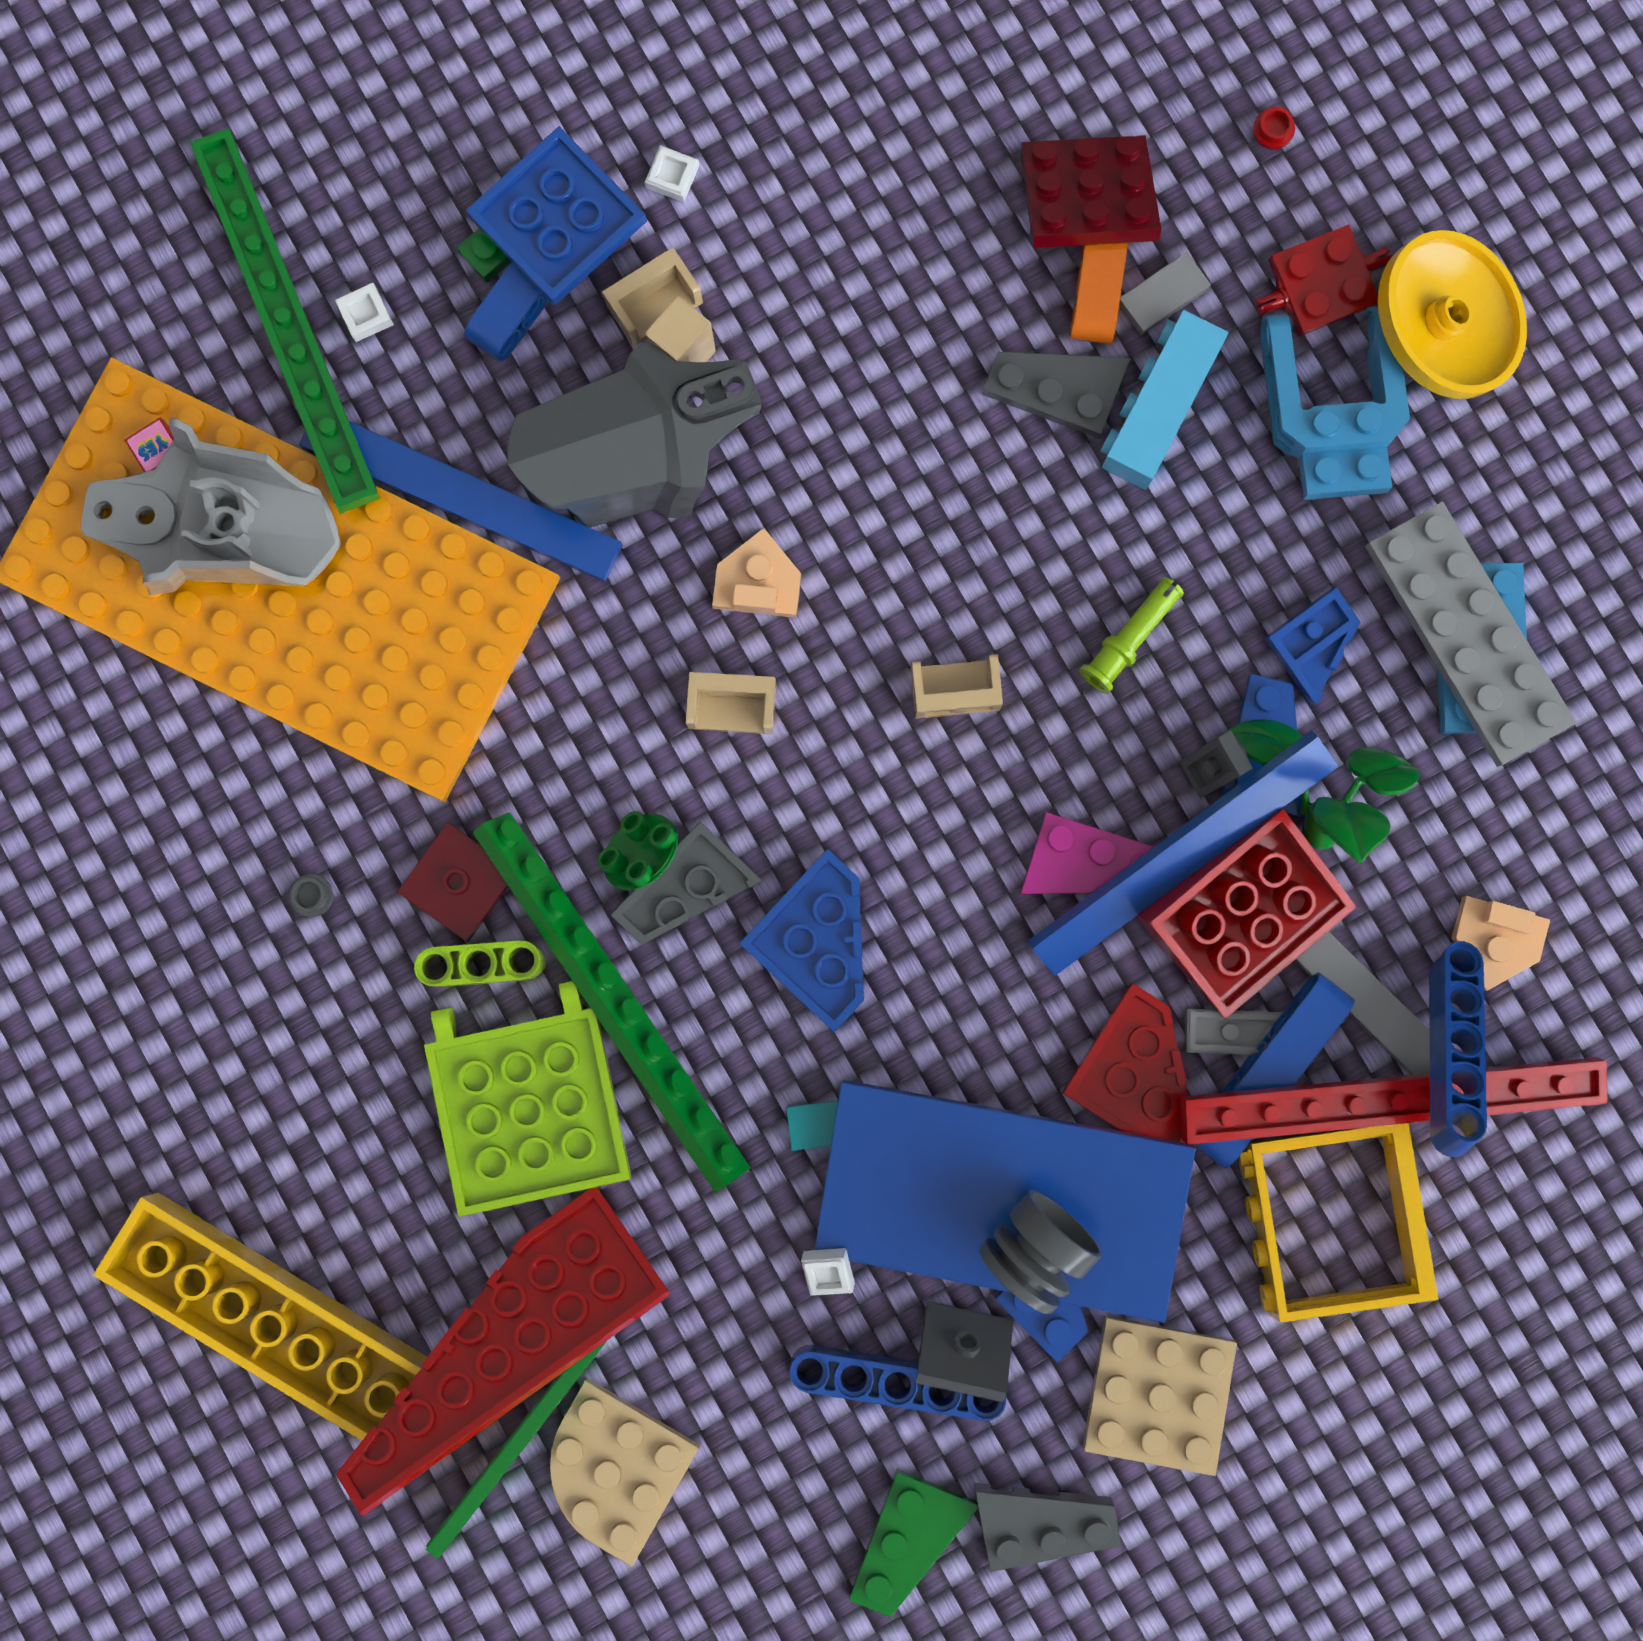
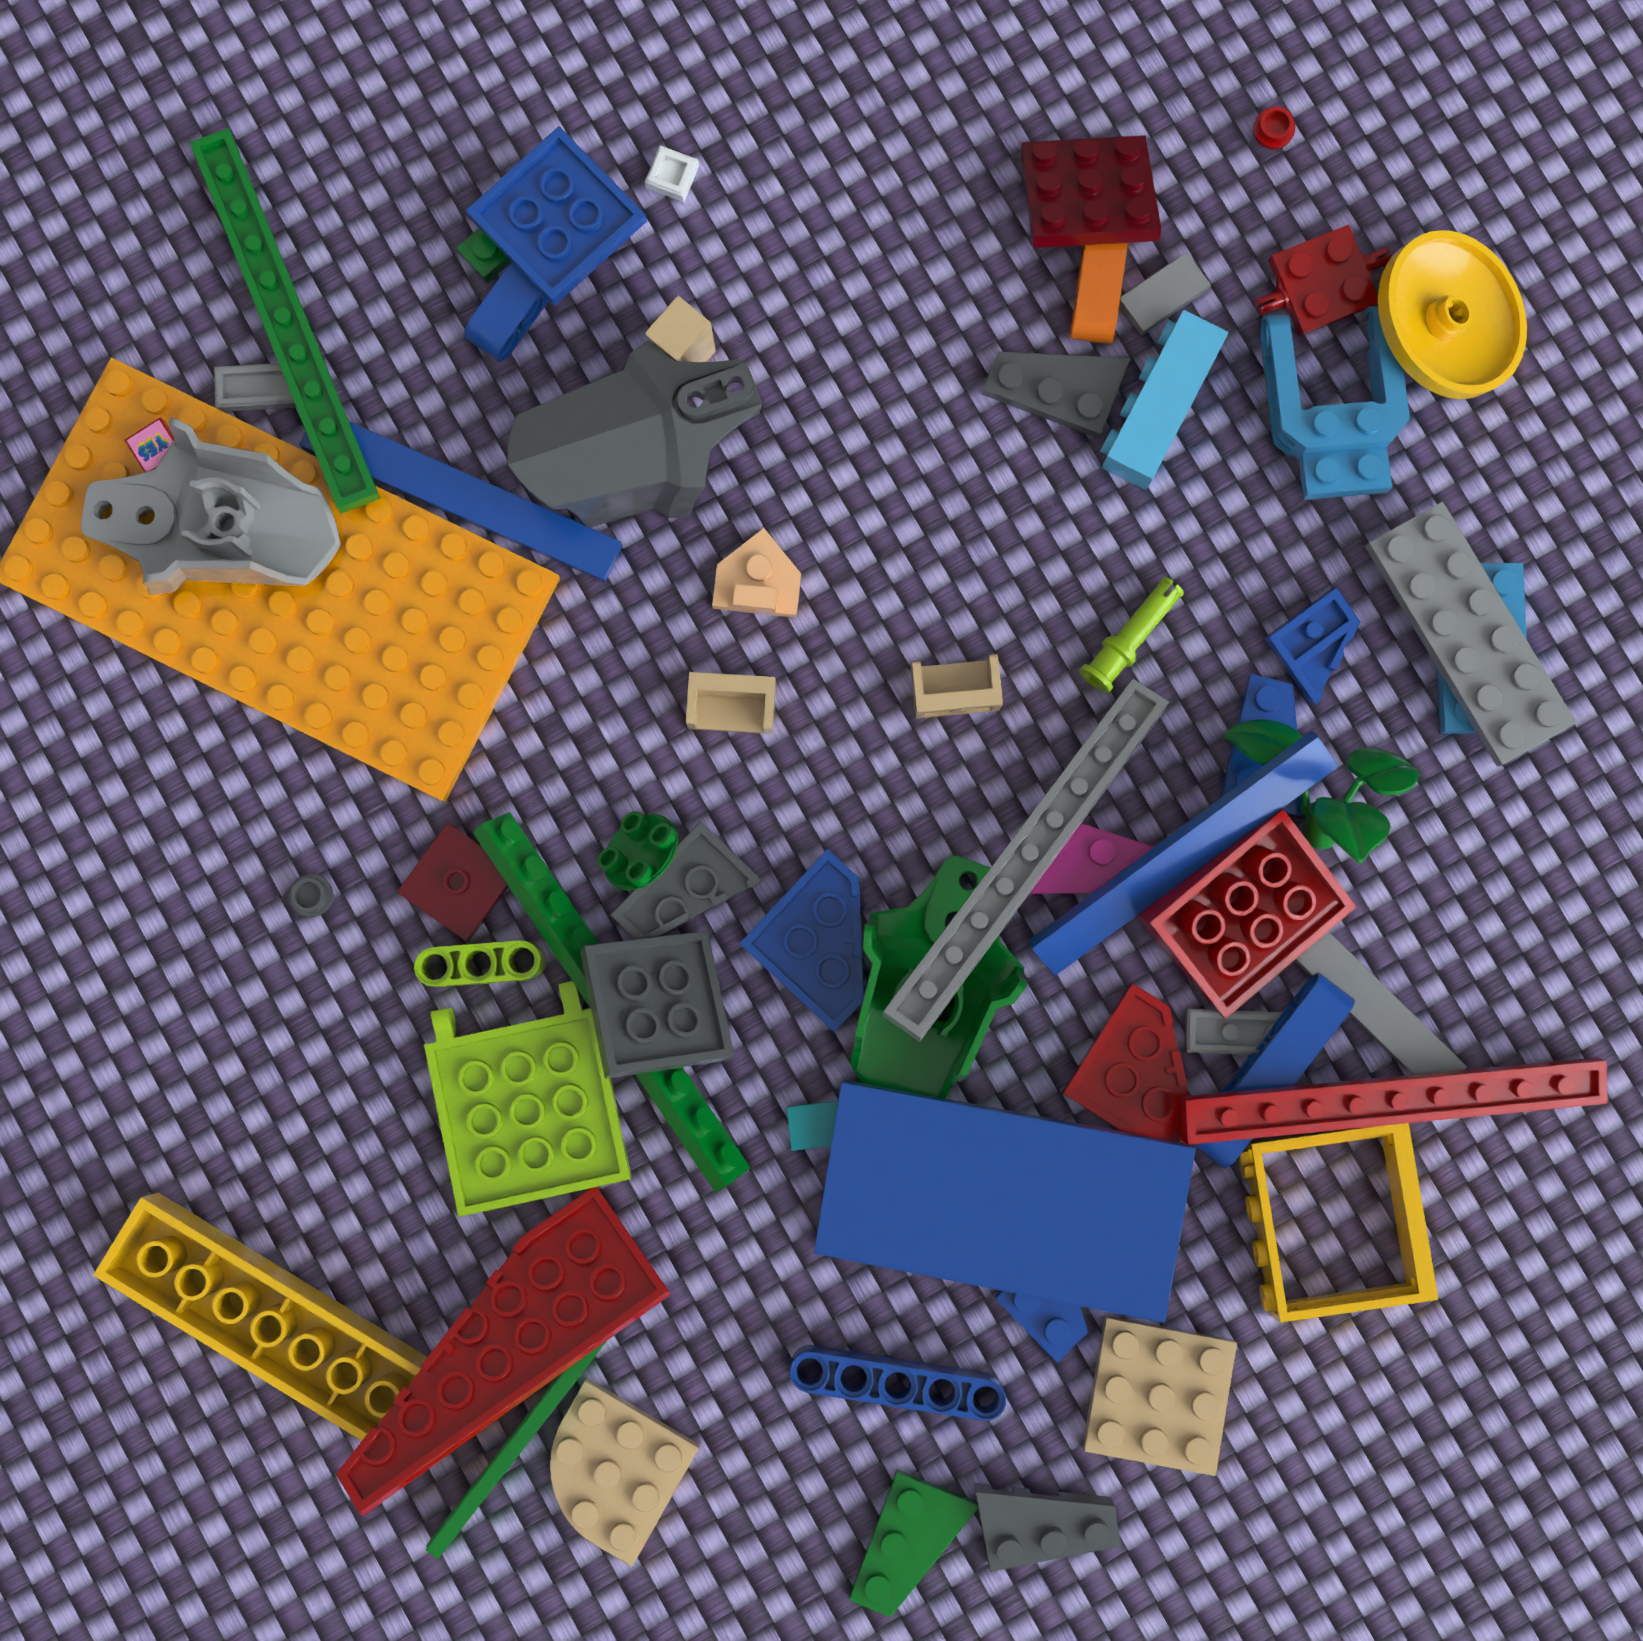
white plate [335,283,394,342] -> none
tan panel [602,247,703,347] -> none
white tile [801,1248,855,1296] -> none
dark grey plate [915,1301,1014,1402] -> none
dark grey wheel [979,1190,1102,1314] -> none
dark grey plate [1179,730,1253,799] -> none
blue beam [1429,941,1487,1157] -> none
light nougat plate [1451,896,1550,991] -> none
none -> light grey tile [214,363,296,412]
none -> dark grey plate [580,931,734,1079]
none -> green piece [850,855,1028,1098]
none -> light grey plate [883,679,1169,1042]

